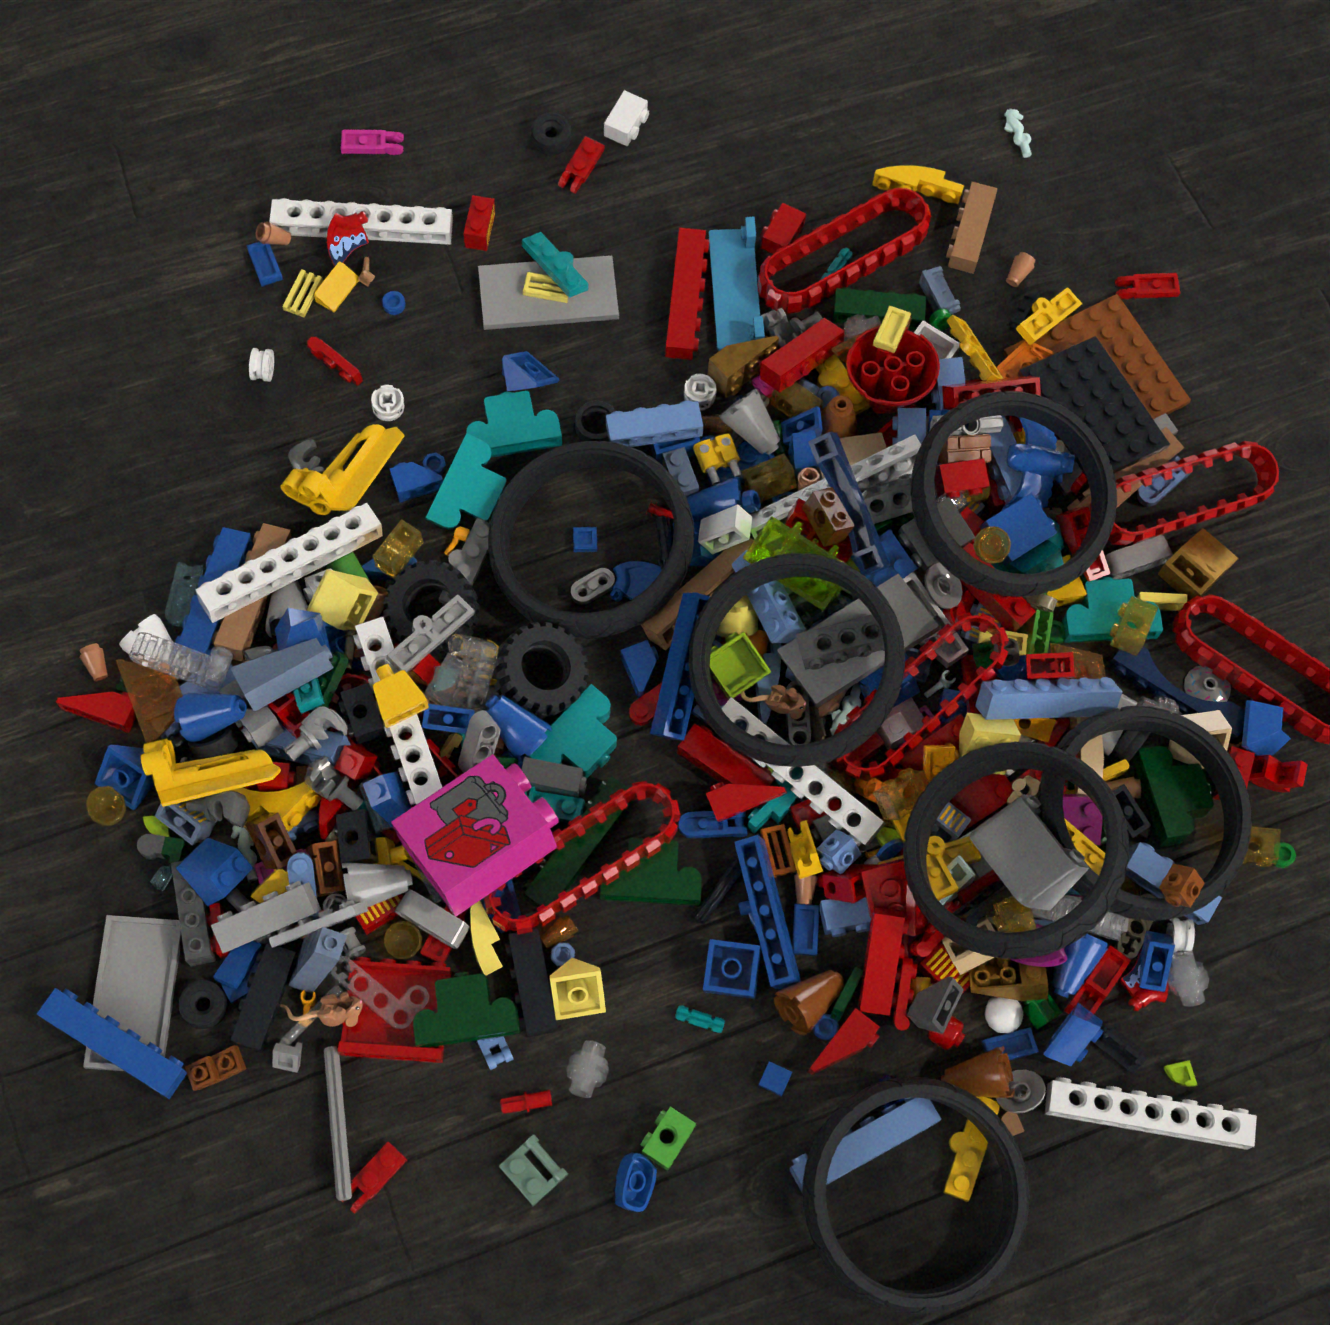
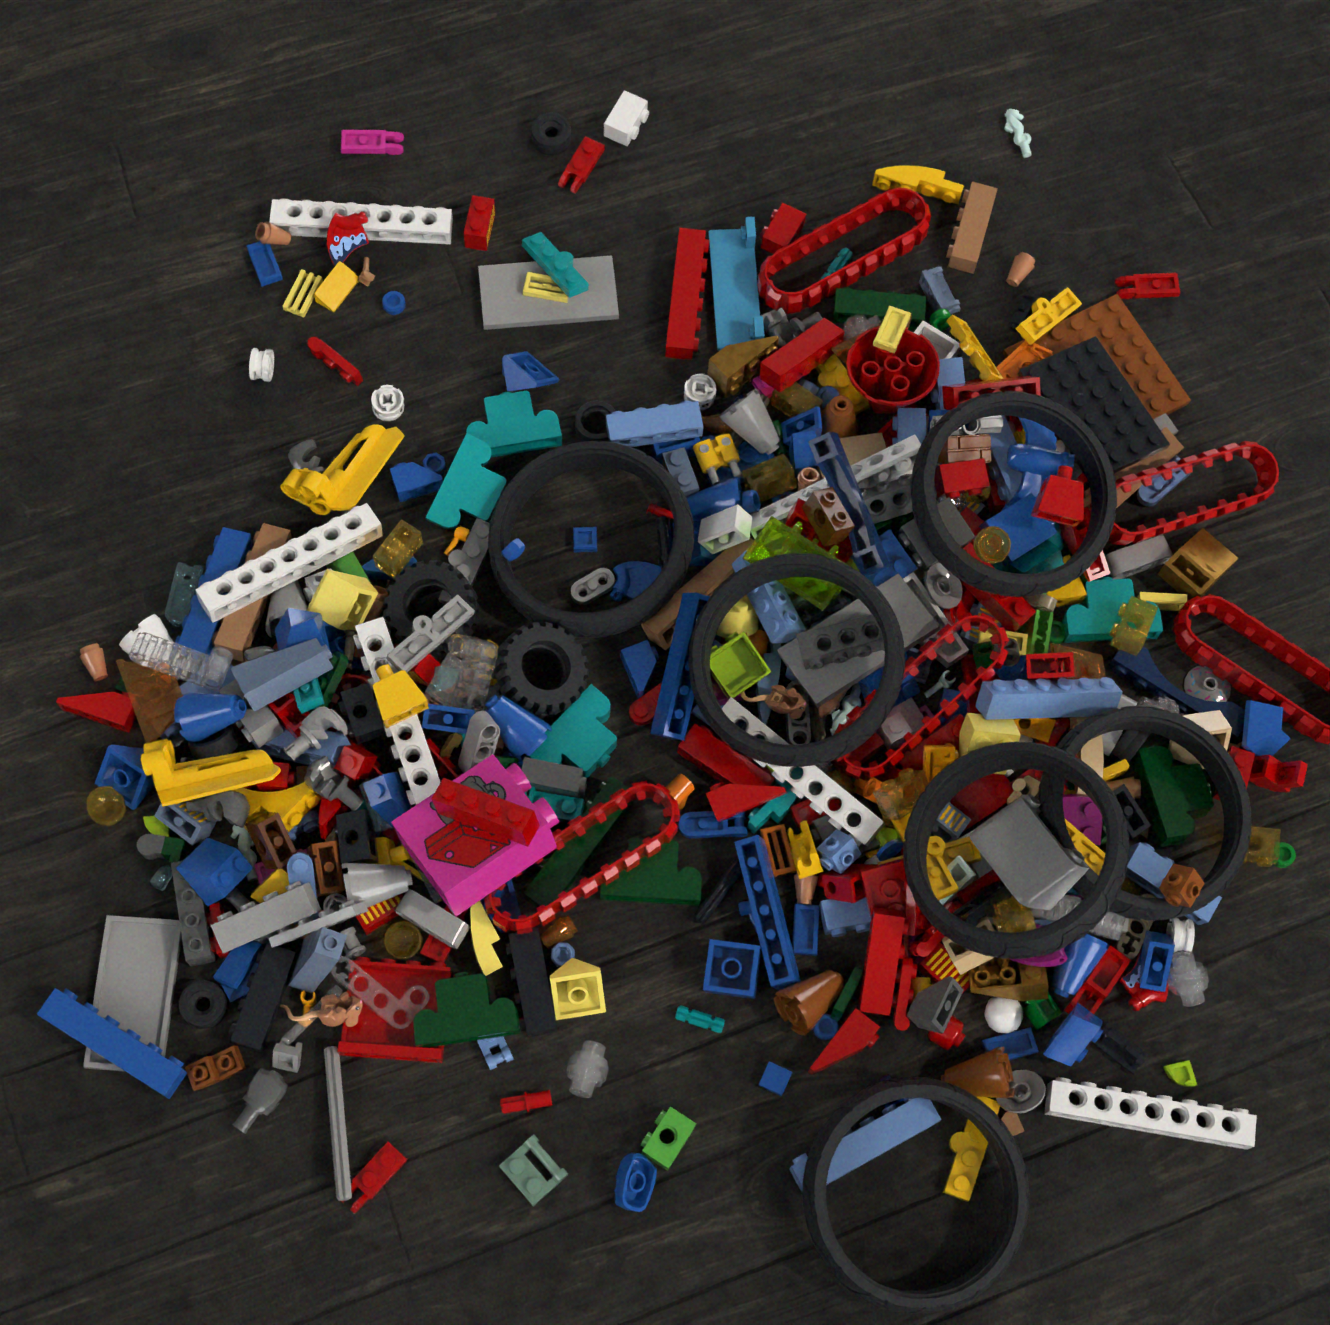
none -> dark grey piece [232,1068,288,1134]
none -> red brick [431,778,540,847]
none -> blue tile [502,538,525,561]
none -> orange piece [664,774,694,811]
none -> red torso [1031,465,1084,527]

